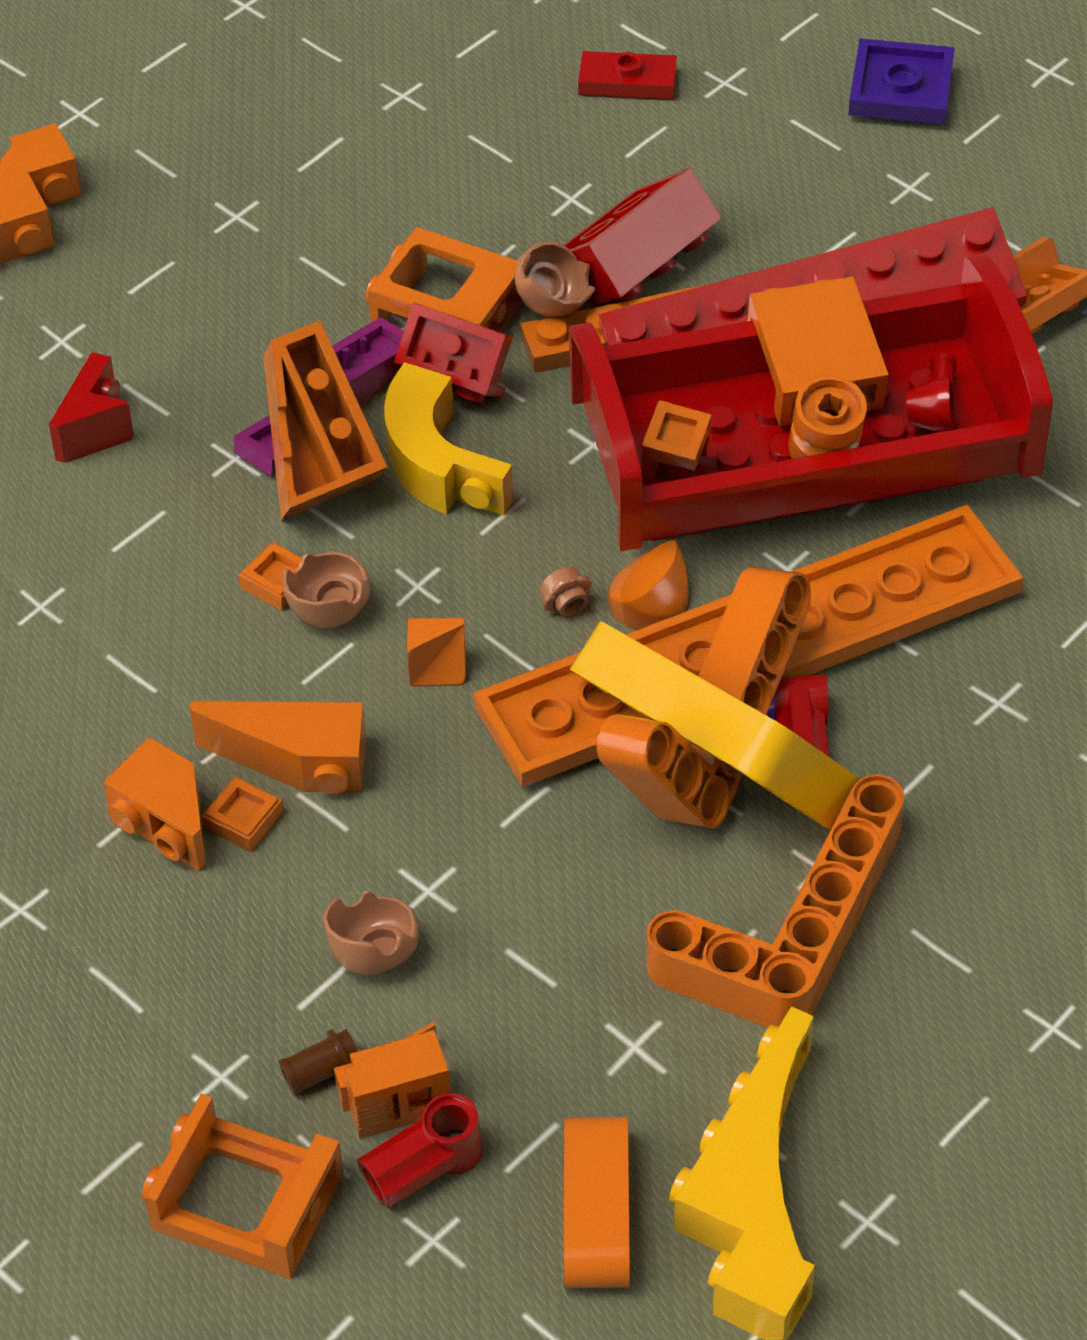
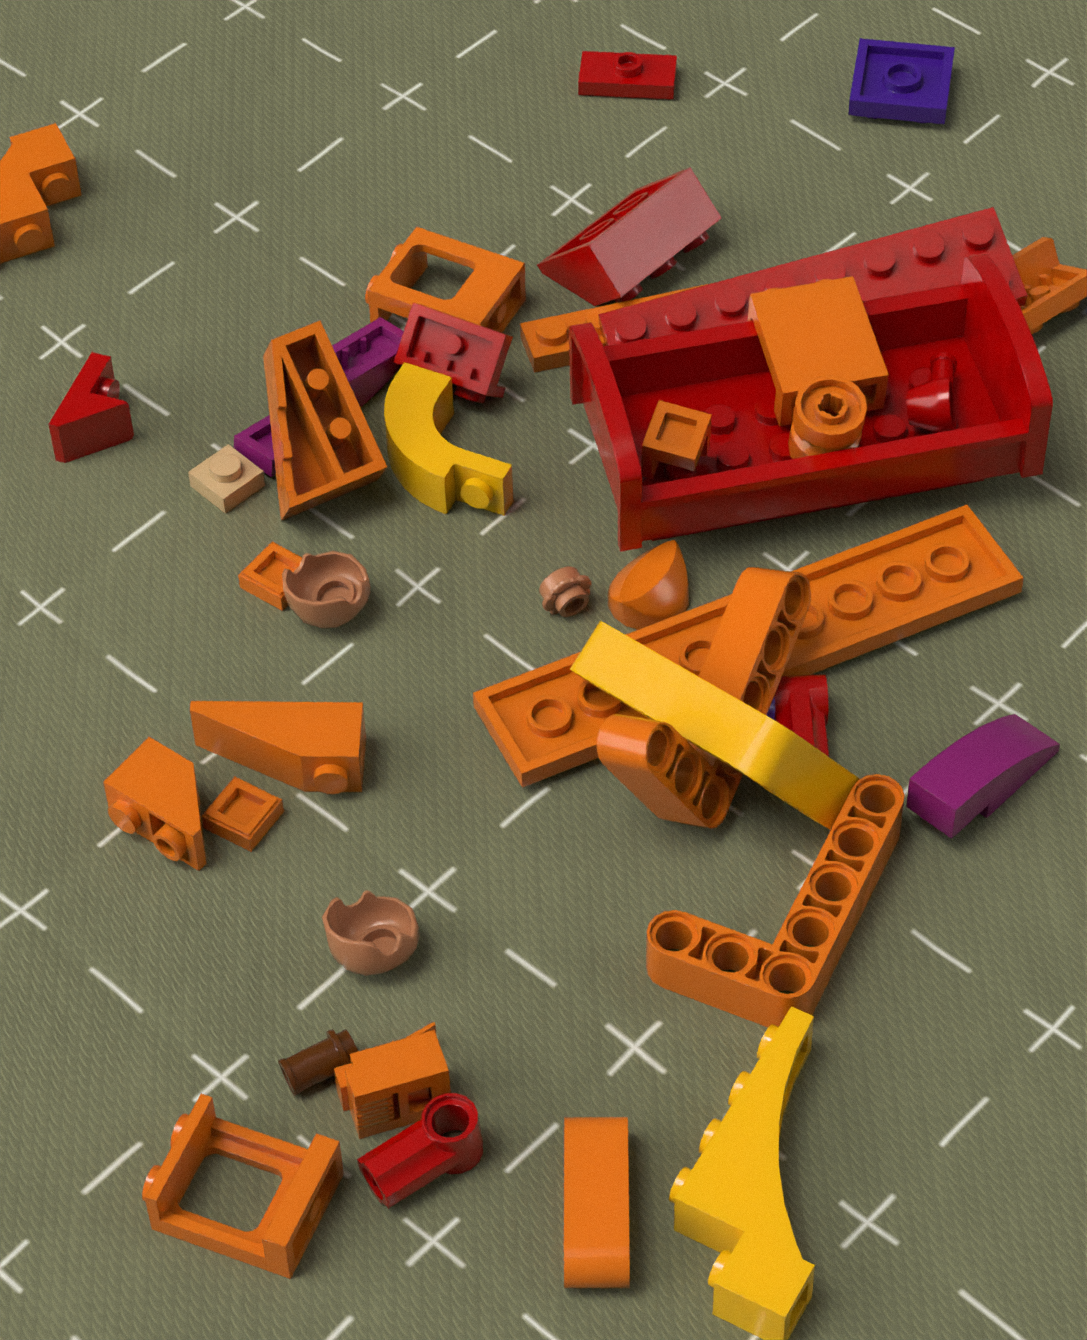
orange slope [407,618,466,686] -> none
nougat hair [514,241,595,318] -> none
none -> tan plate [188,444,265,514]
none -> magenta slope [906,714,1060,839]

